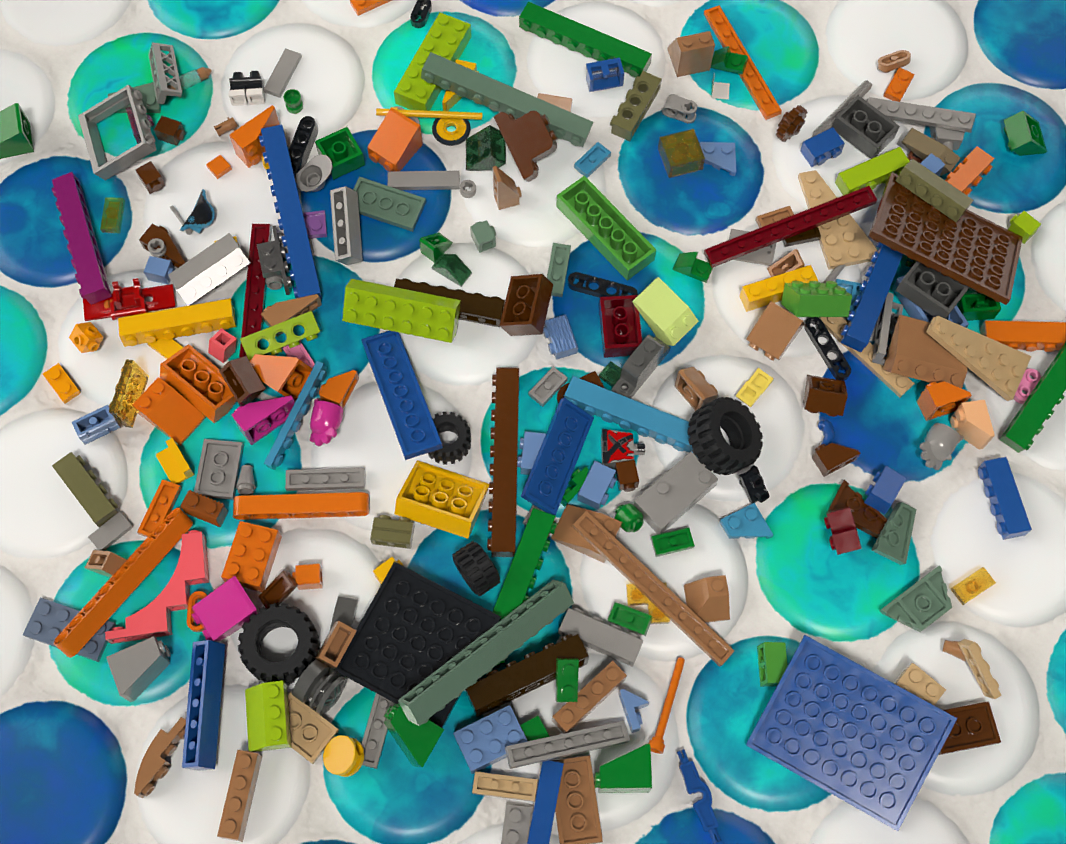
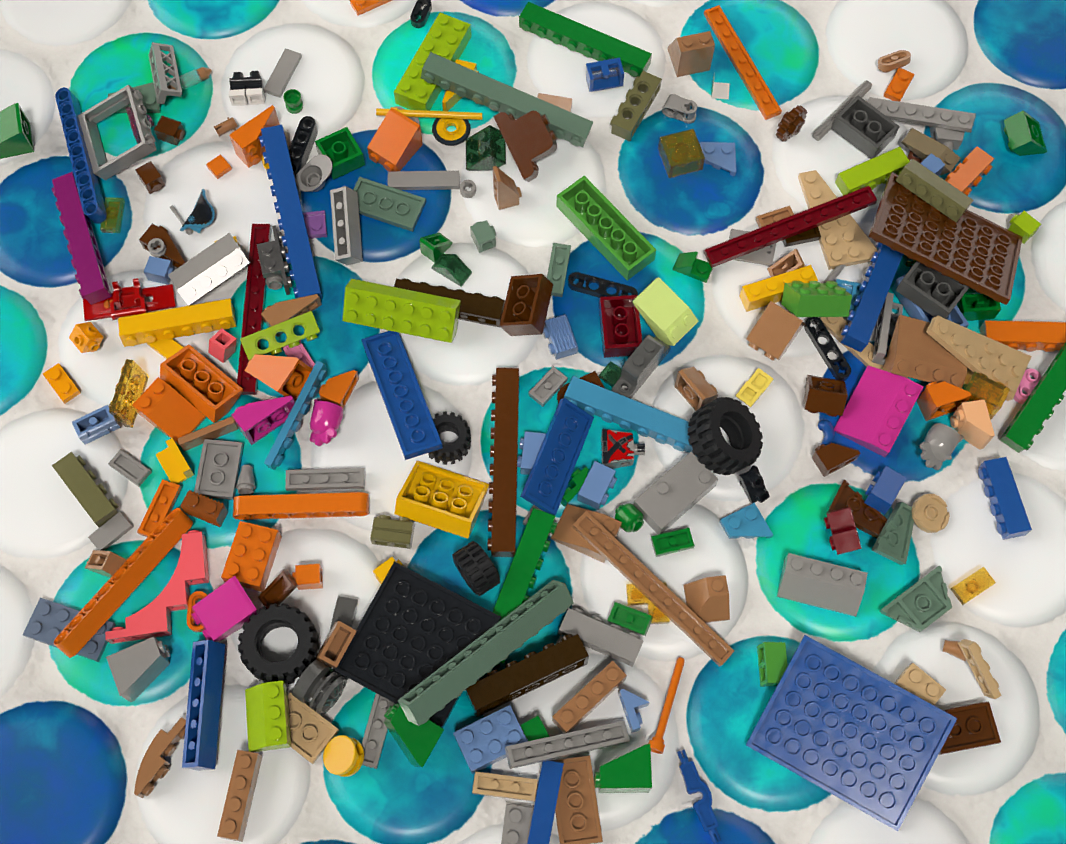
reddish brown slope [219,356,266,406] -> none
green plate [555,659,579,702] -> none
dark azure plate [574,142,611,178] -> none
reddish brown brick [614,460,639,492] -> none
green slope [711,46,748,74] -> none
blue brick [800,127,845,167] -> none
none -> blue beam [55,87,107,224]
none -> light grey tile [108,449,152,487]
none -> medium nougat tile [178,417,238,451]
none -> light grey slope [777,553,868,617]
none -> dark pink slope [834,365,924,457]
none -> tan tile [911,494,950,533]
none -> clear yellow brick [962,371,1010,420]

